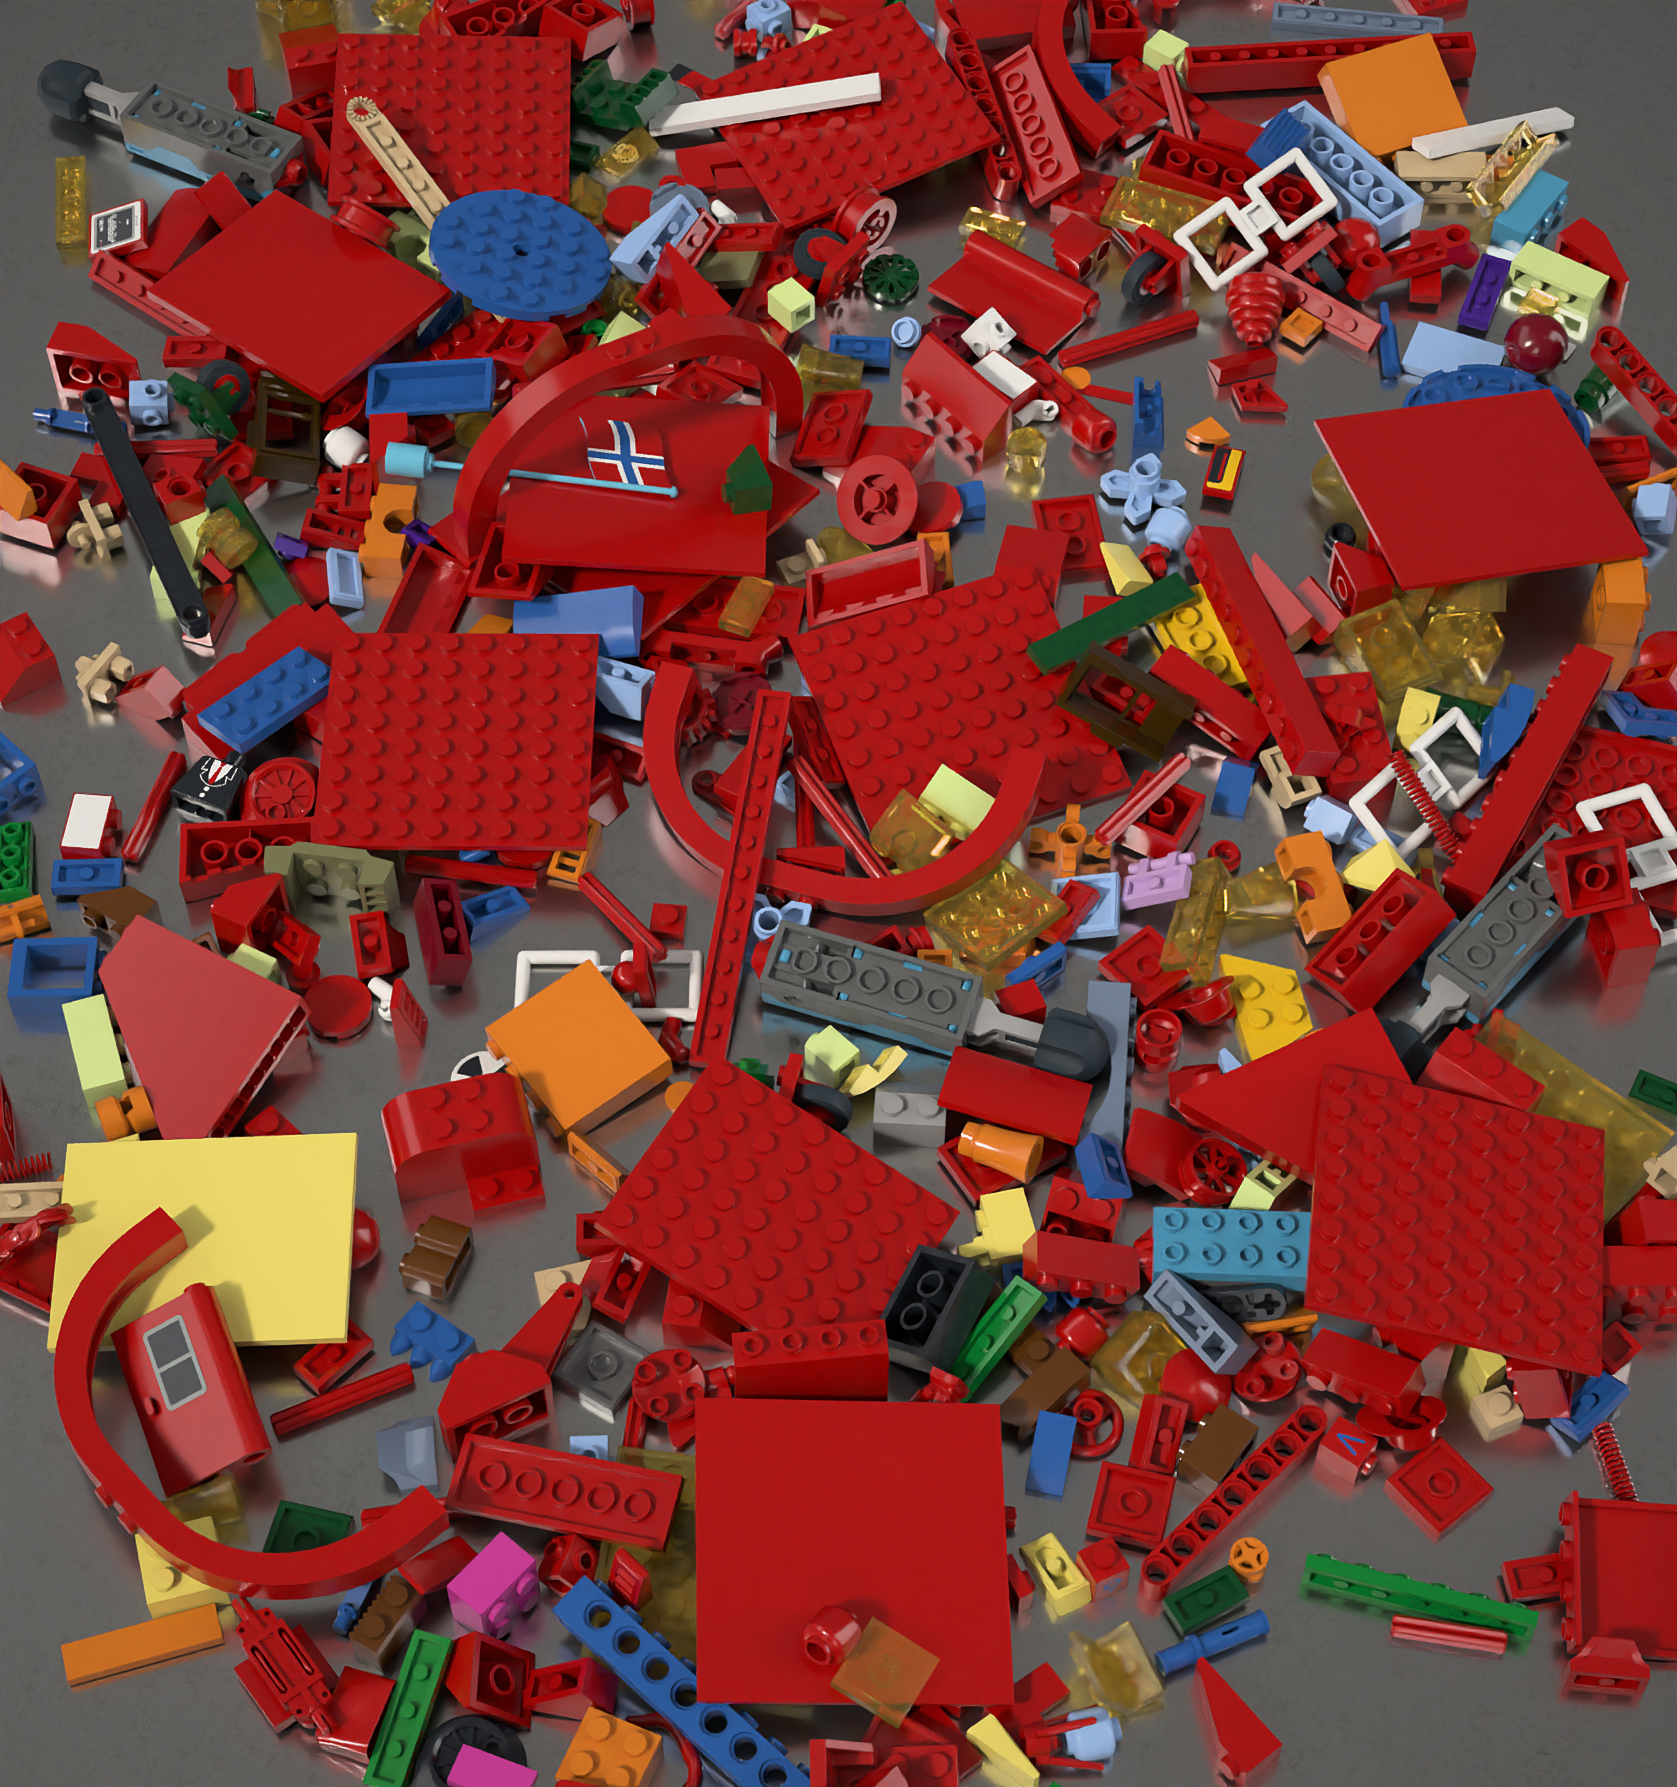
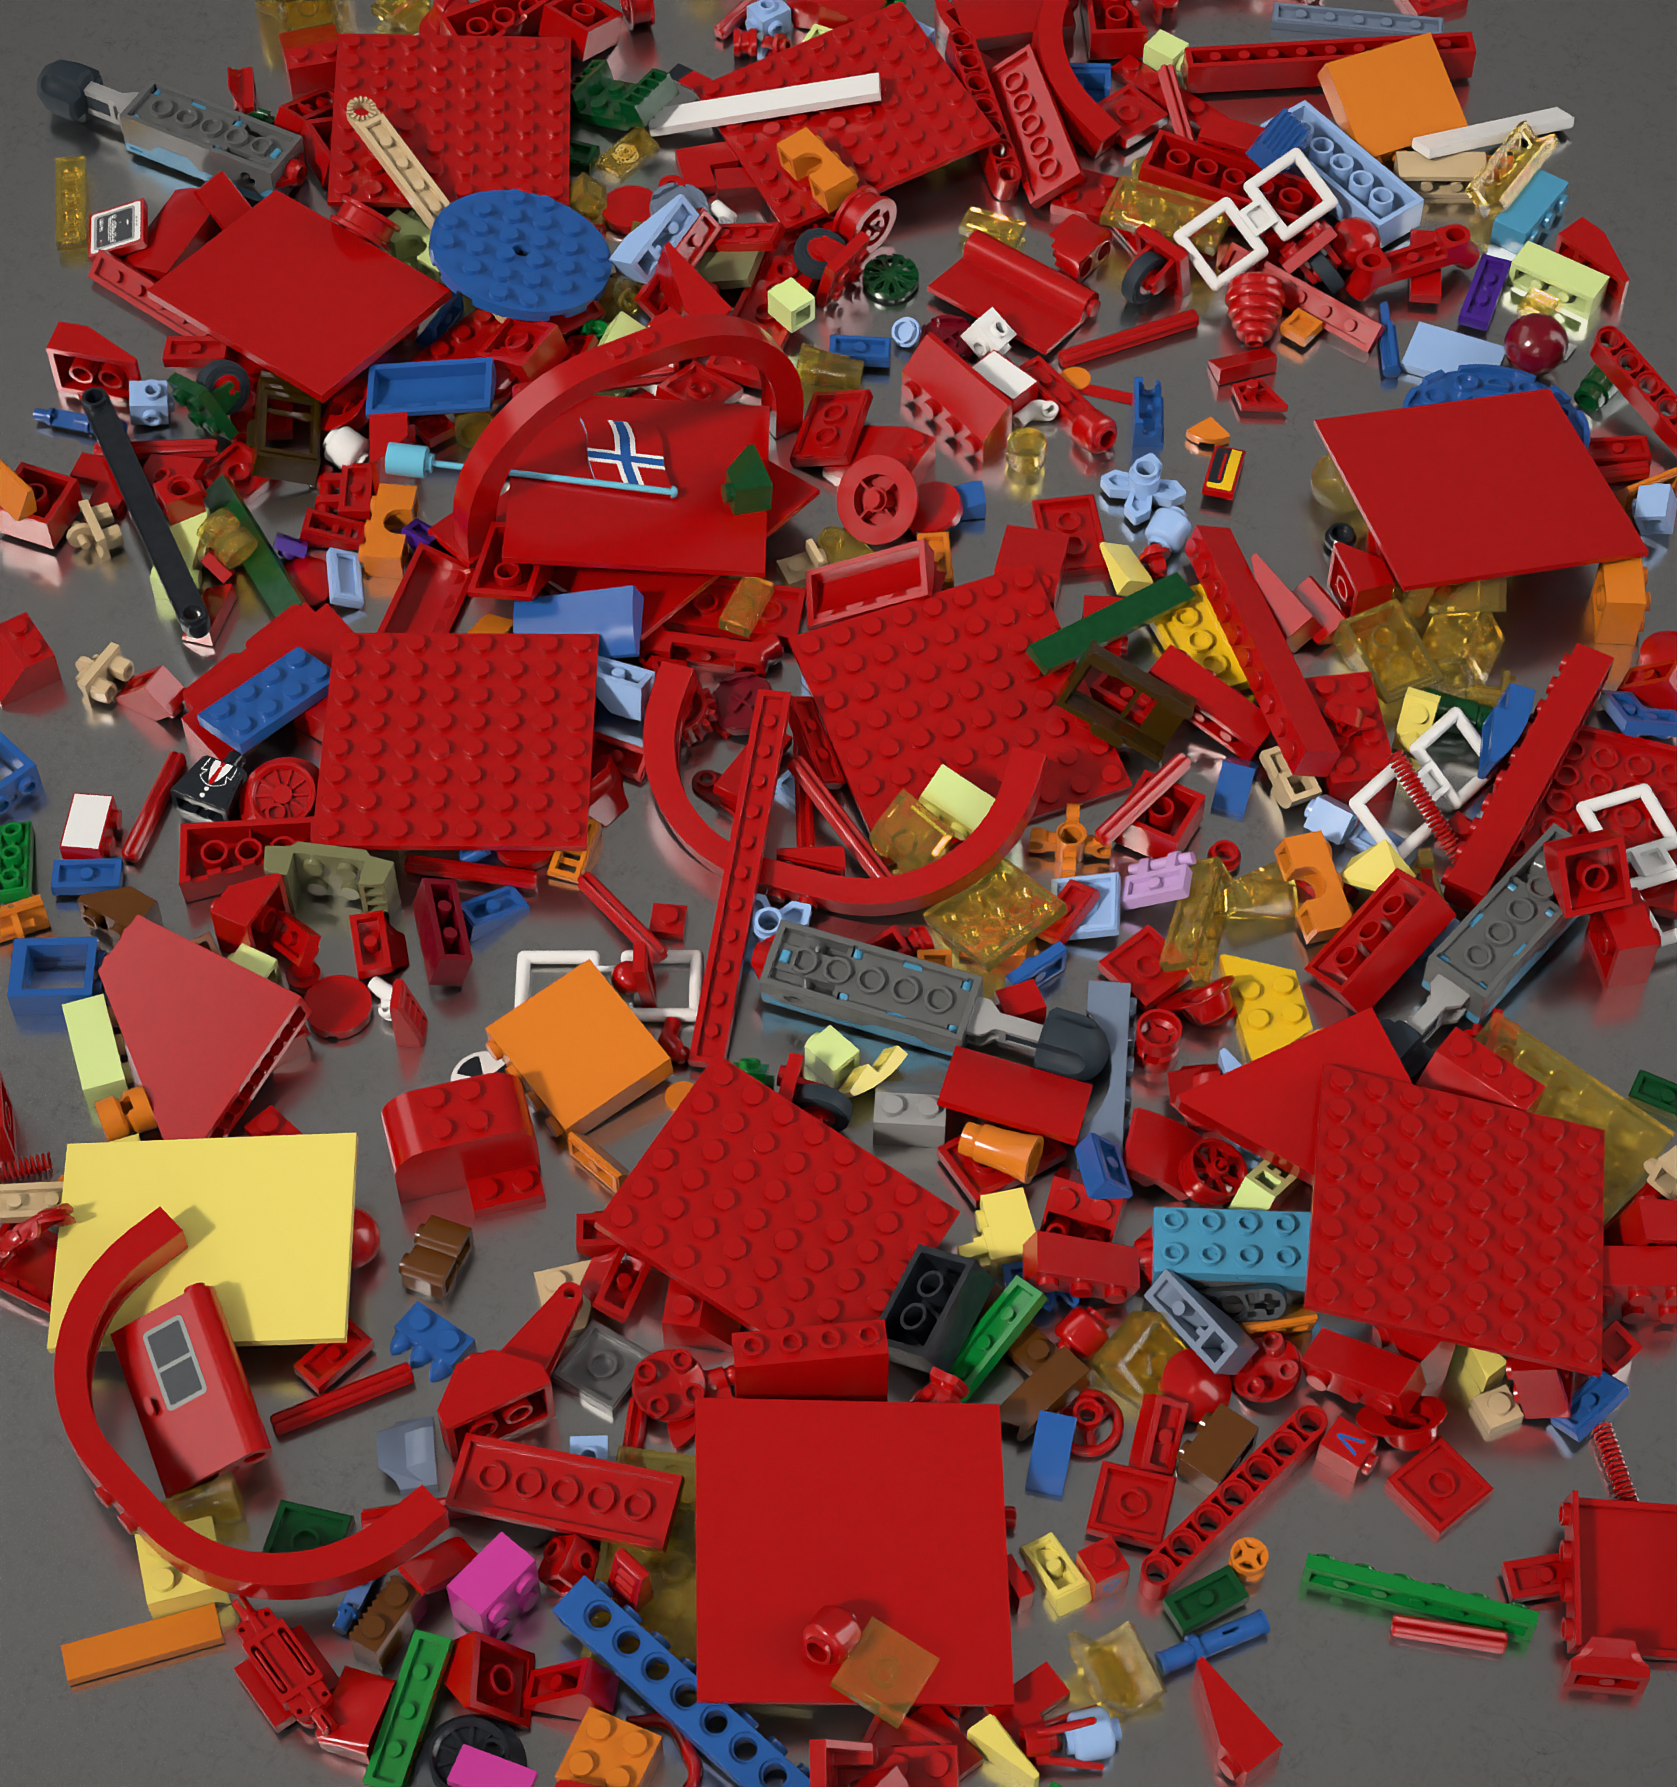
none -> orange arch [776,127,859,213]

